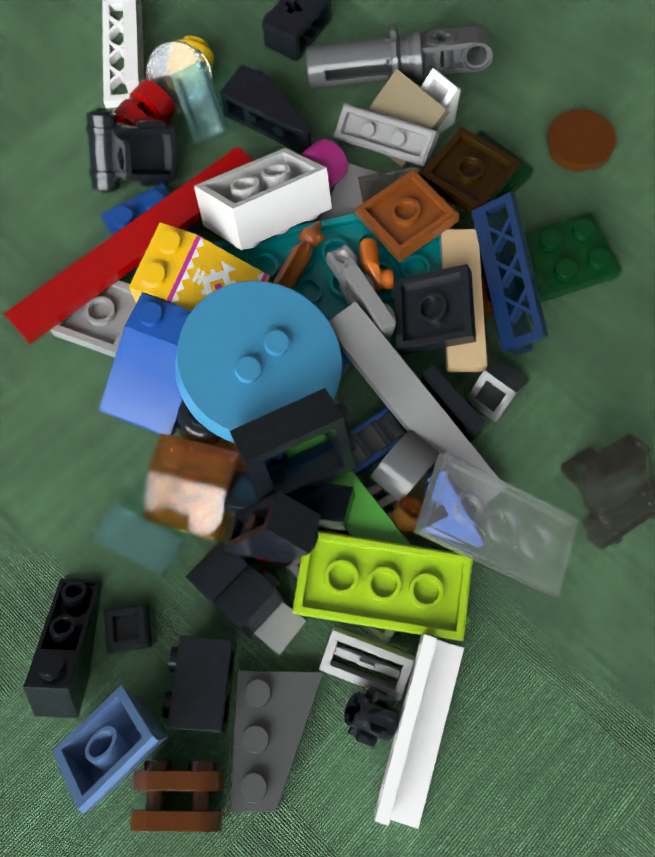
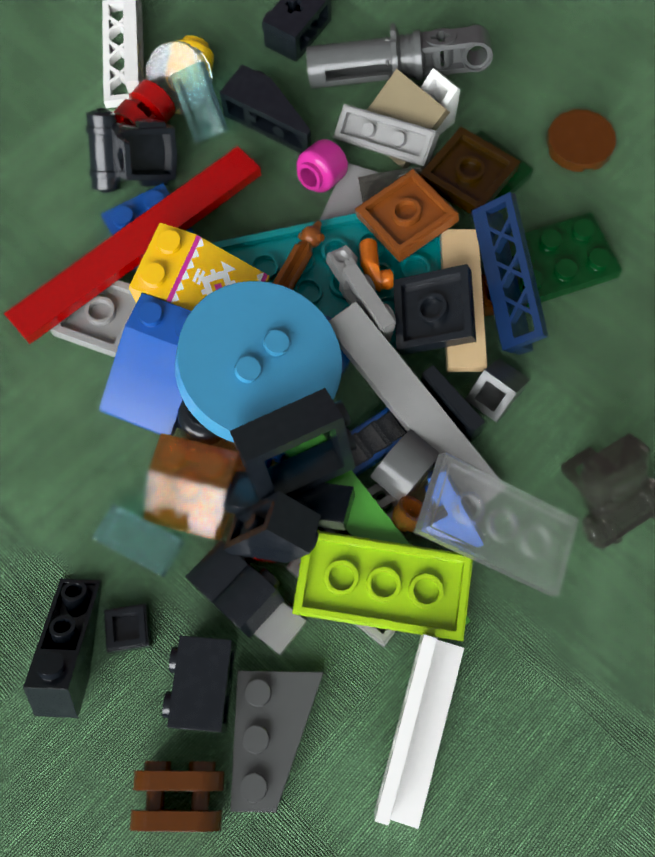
medium blue slope [52,685,168,814] -> none
white brick [194,148,332,250] -> none
light grey tile [319,626,415,701] -> none
black gear [344,685,399,748] -> none

